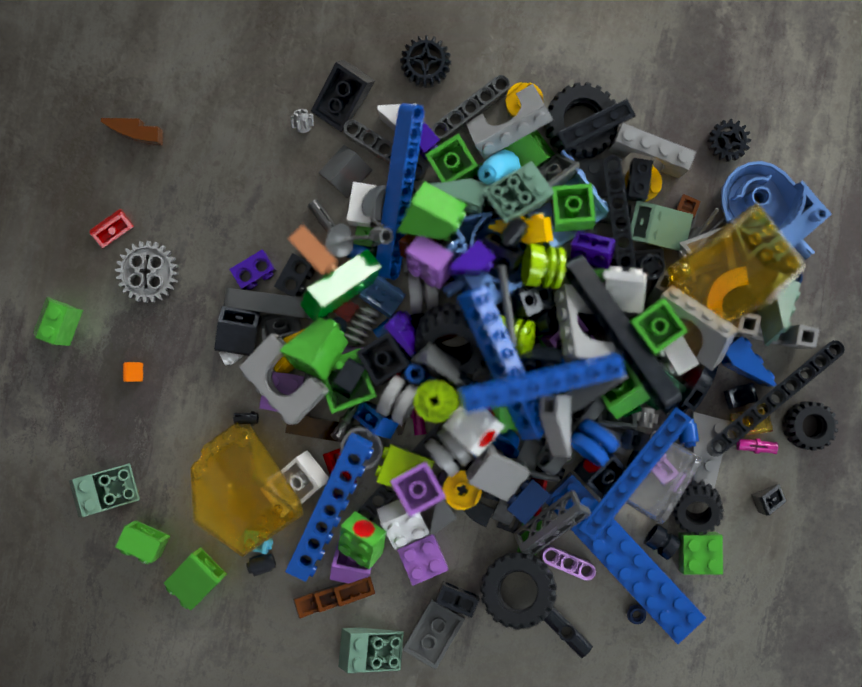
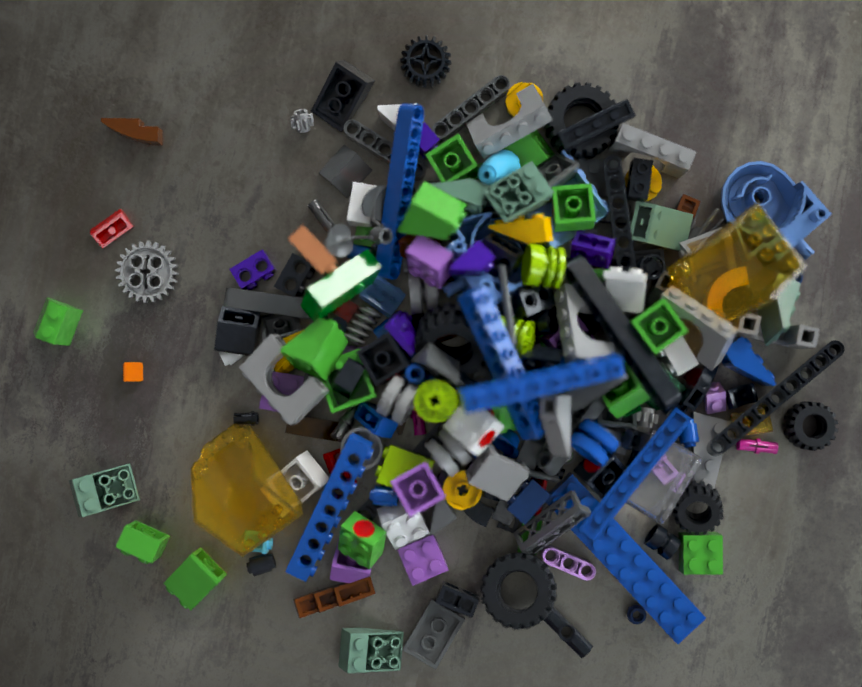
black brick [500,217,529,247] -> none
black gear [708,119,751,162] -> none
black slope [751,484,786,516] -> none
none -> blue brick [370,485,399,507]
none -> lavender bracket [704,382,726,414]

